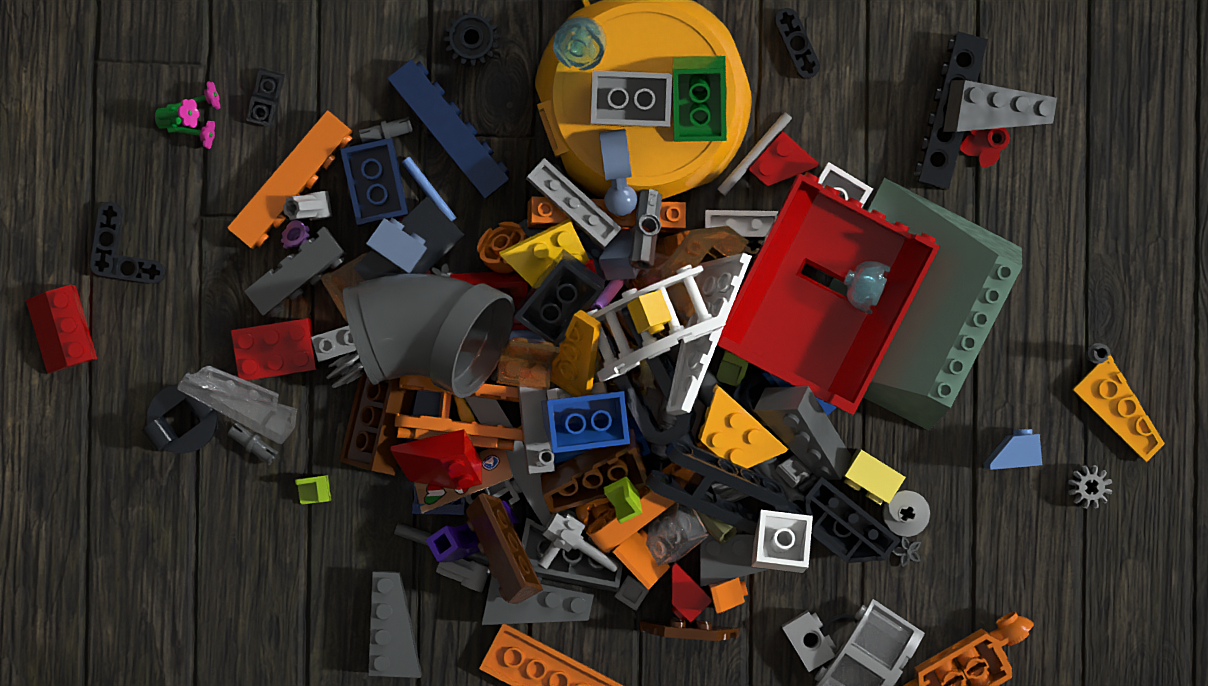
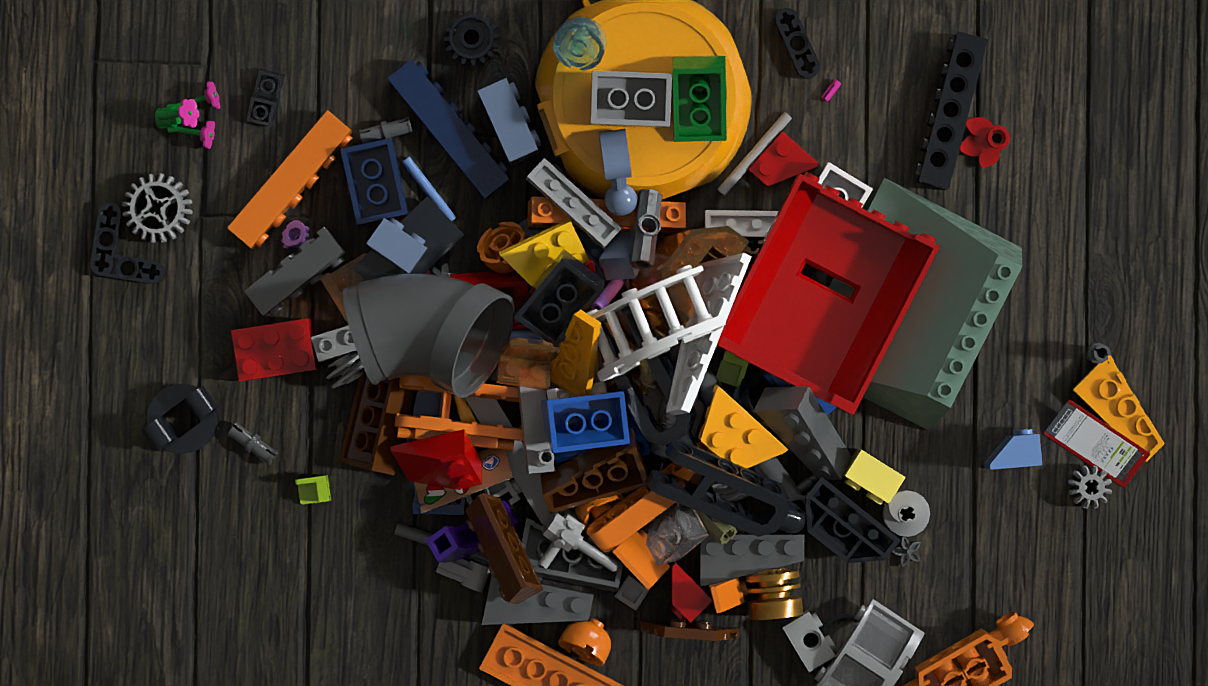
red slope [26,284,97,374] -> none
clear wedge [178,366,297,444] -> none
light grey piece [283,191,333,220] -> none
dark grey wedge [369,570,422,678] -> none
lime panel [604,476,642,524] -> none
yellow brick [627,290,672,335] -> none
white slope [751,510,813,573] -> none
light grey tile [775,455,812,488] -> none
clear light blue cylinder [843,261,890,315] -> none
dark grey wedge [943,80,1057,132] -> none
none -> light grey gear [122,173,193,243]
none -> sand blue brick [478,78,541,166]
none -> orange cylinder [558,618,611,666]
none -> pearl gold wheel [745,568,803,620]
none -> dark pink piece [822,79,841,102]
none -> sticker [1044,400,1150,487]

